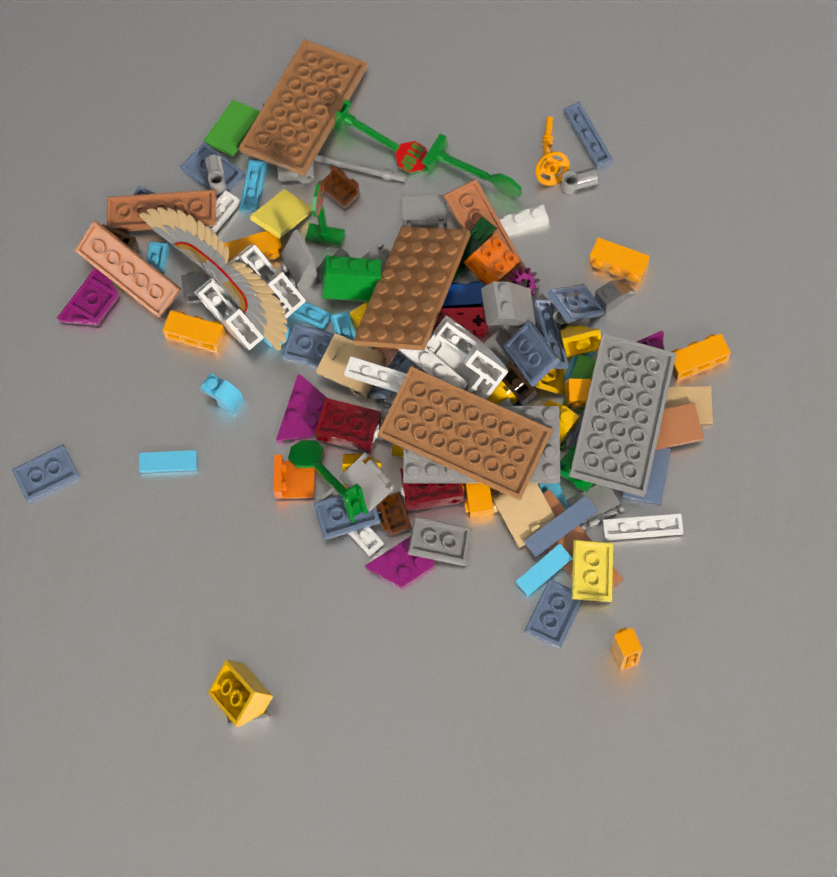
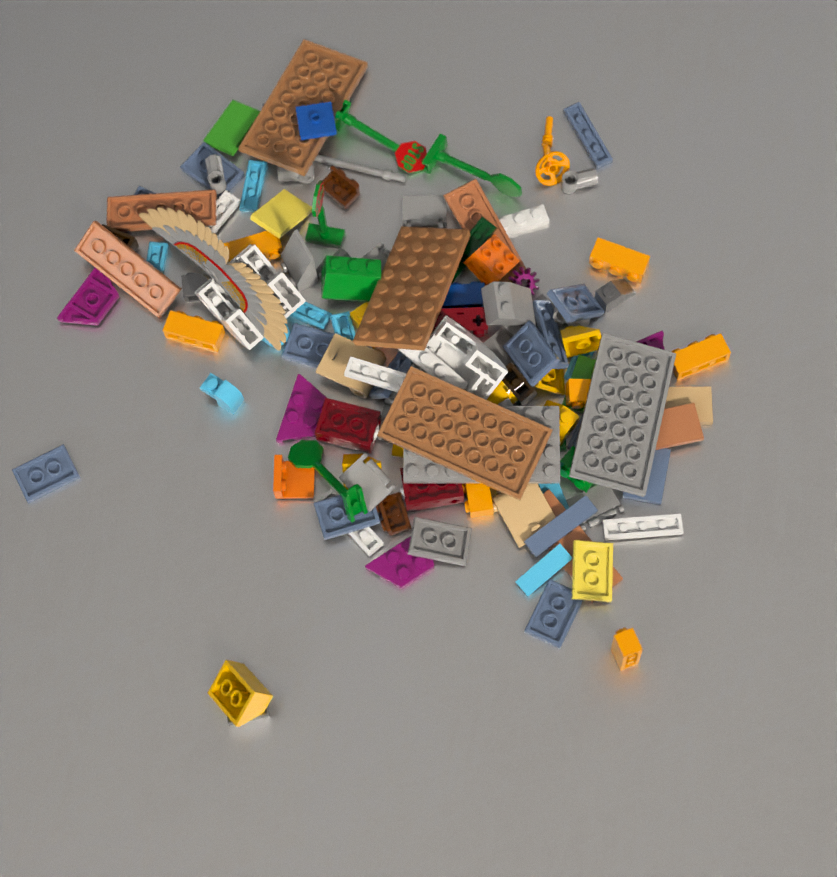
medium azure tile [139,450,197,473] -> none
none -> blue plate [296,102,337,140]

